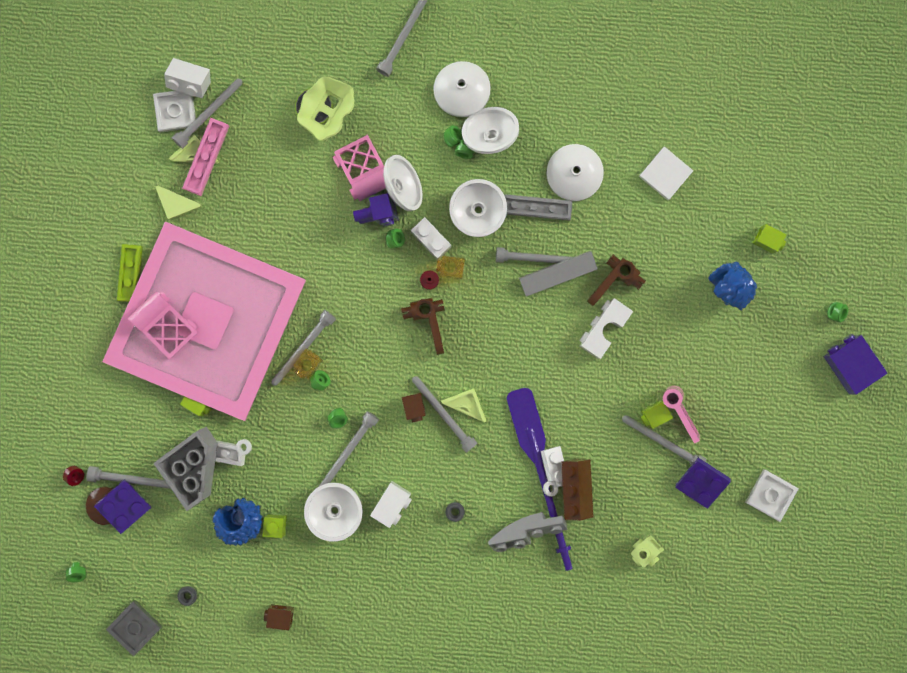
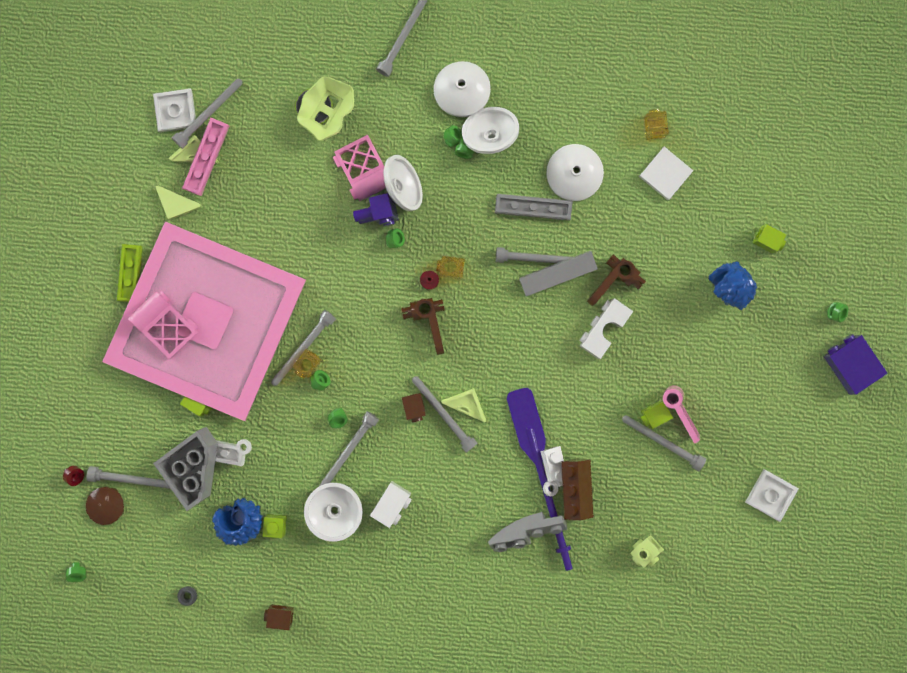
dark purple plate [94,479,151,534] -> none
flat silver plate [106,600,163,657] -> none
white brick [164,58,211,98] -> none
white brick [411,217,451,261] -> none
dark grey plate [445,502,465,522] -> none
white dish [449,179,507,237] -> none
dark purple plate [675,457,731,509] -> none
none -> clear yellow brick [644,109,669,140]

